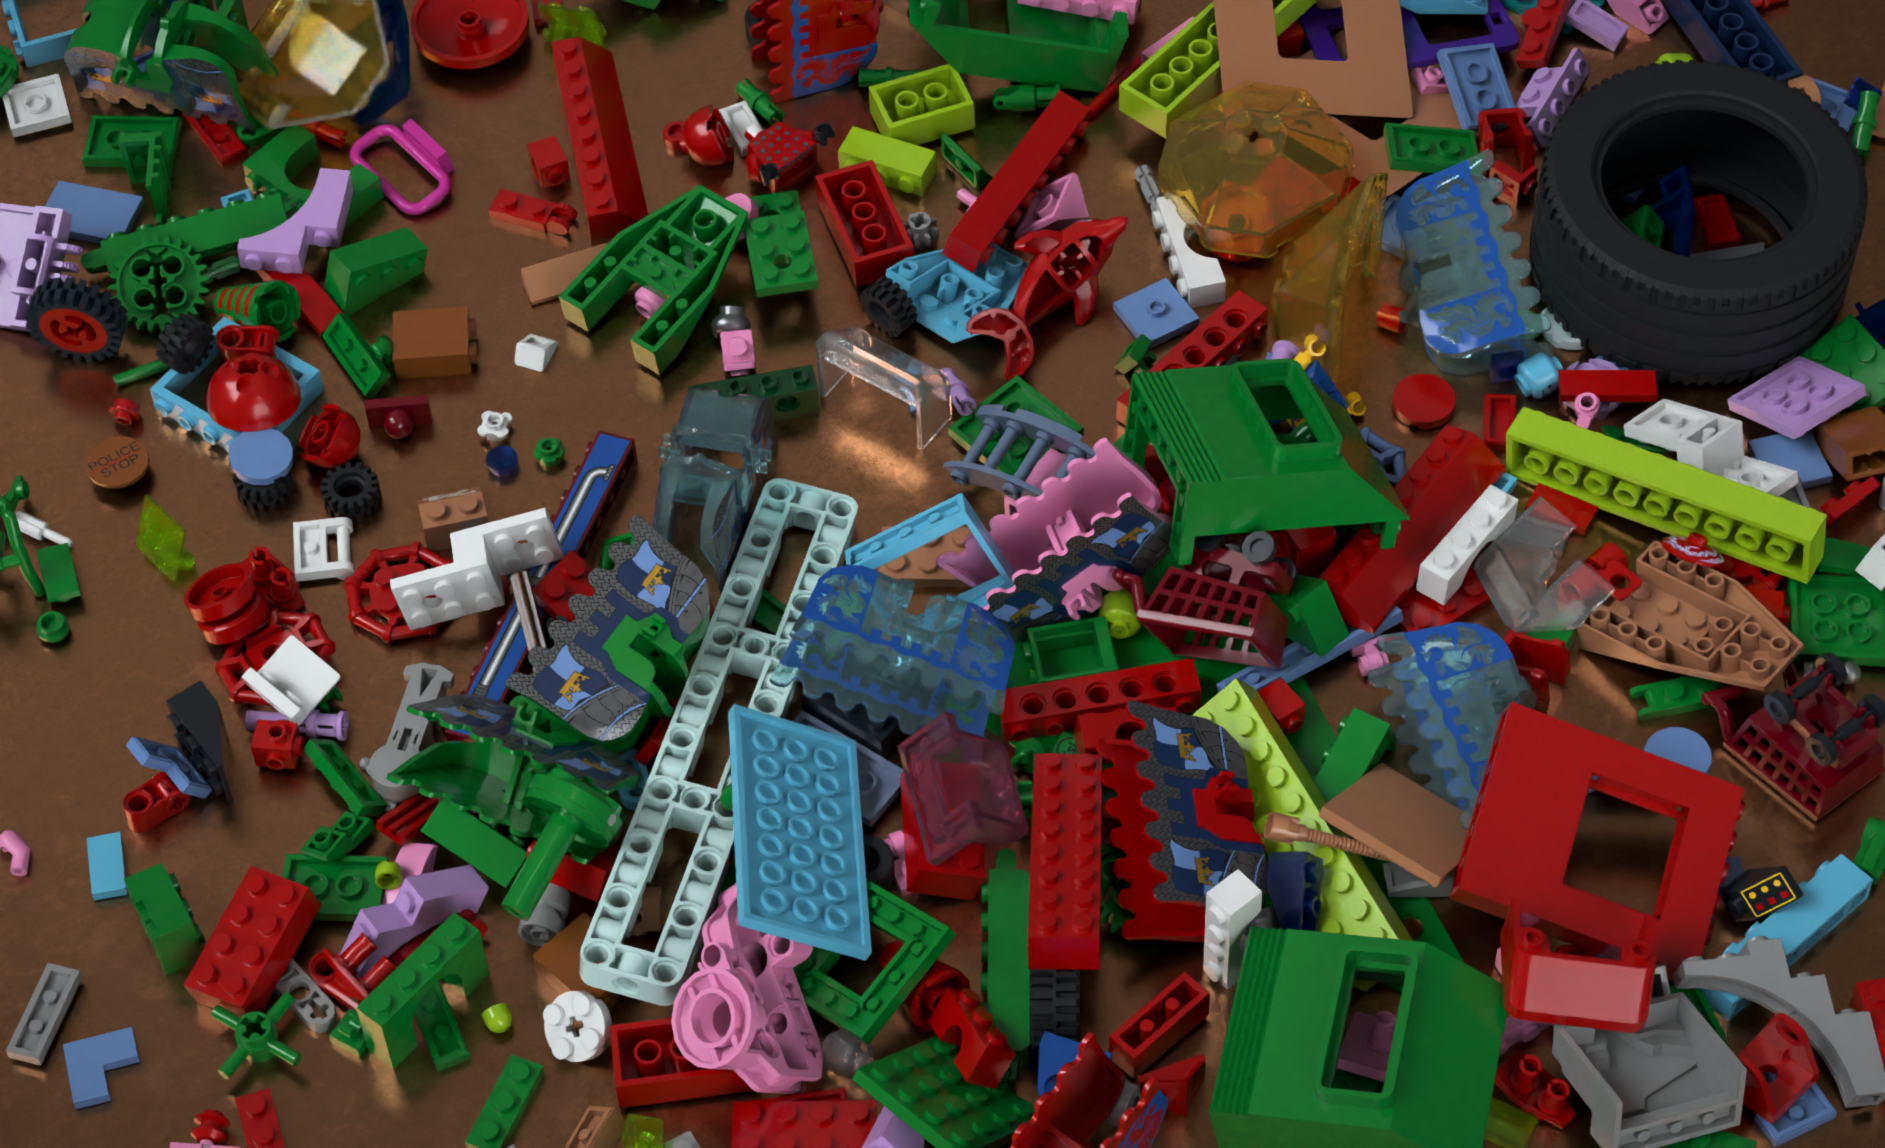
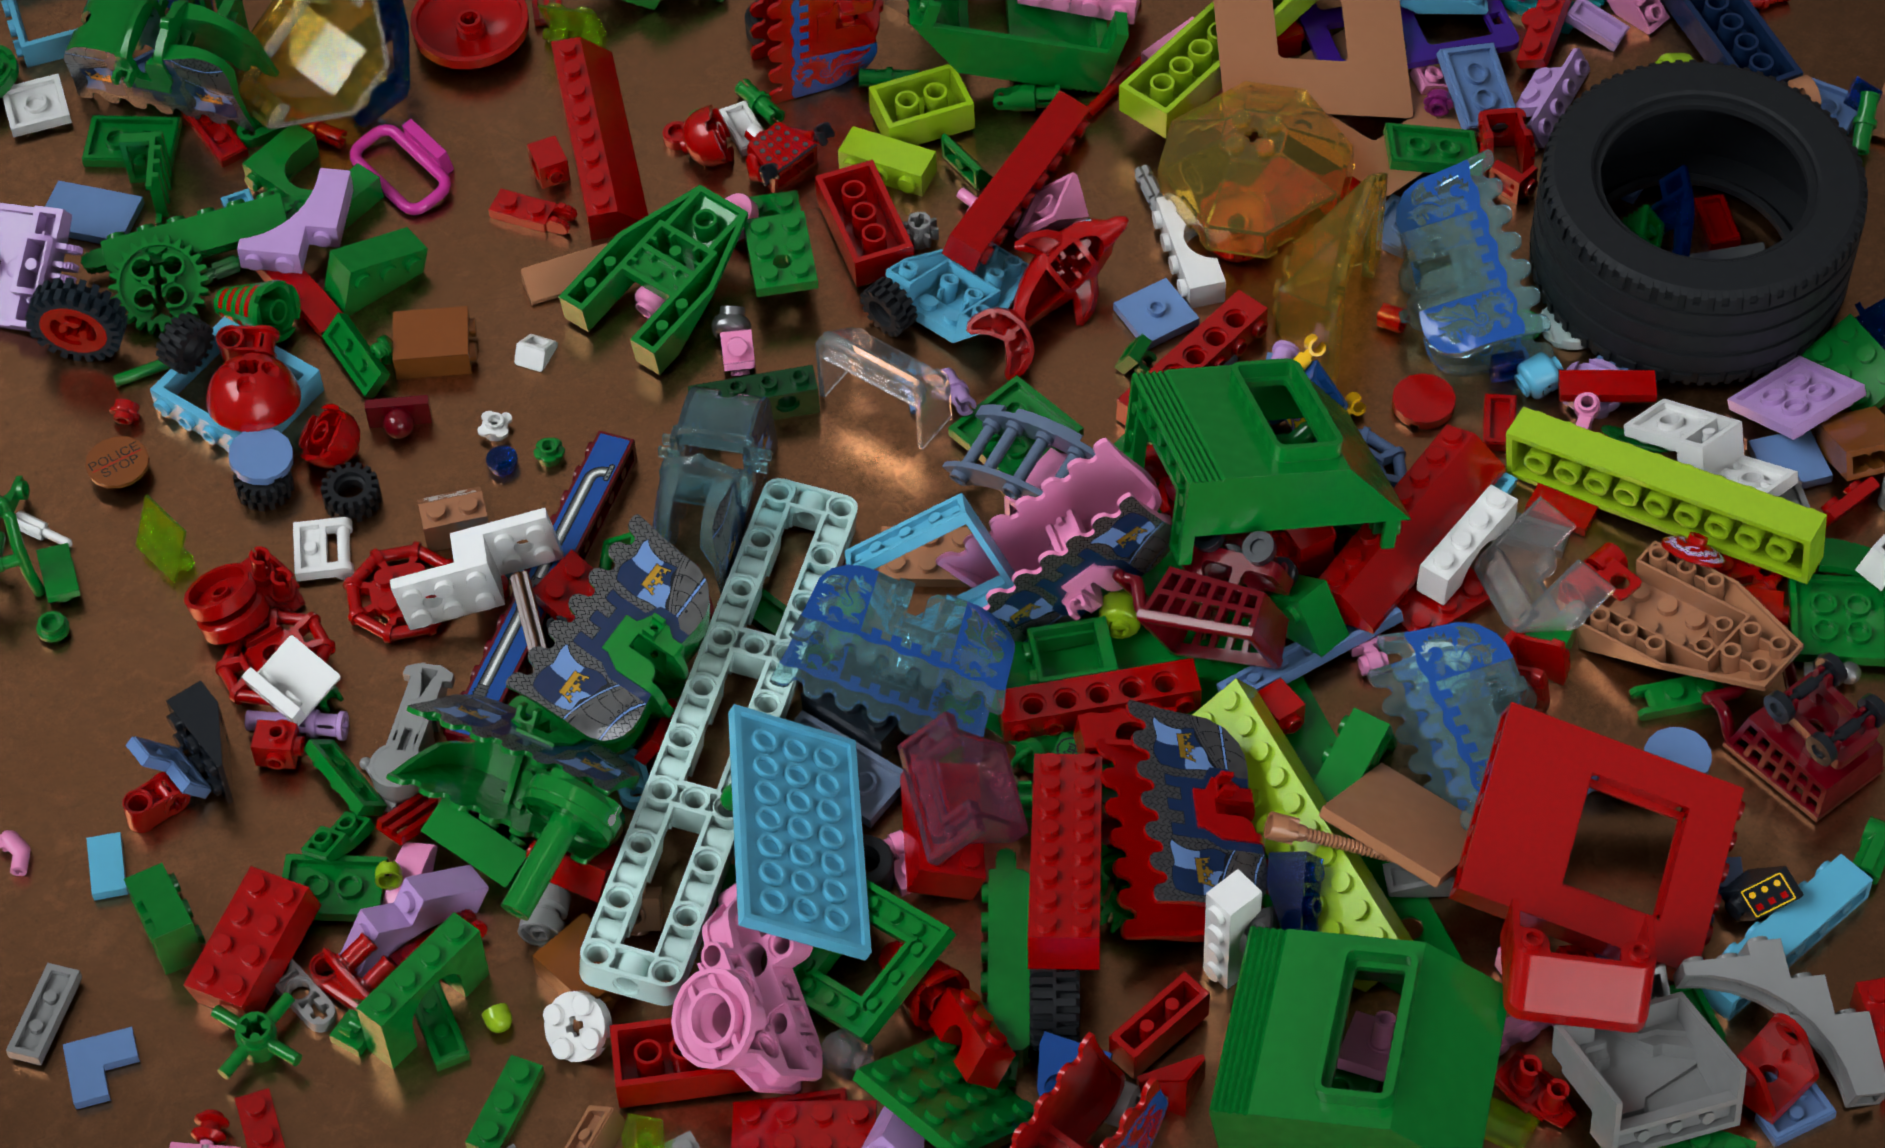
none -> magenta plate [1423,89,1453,117]

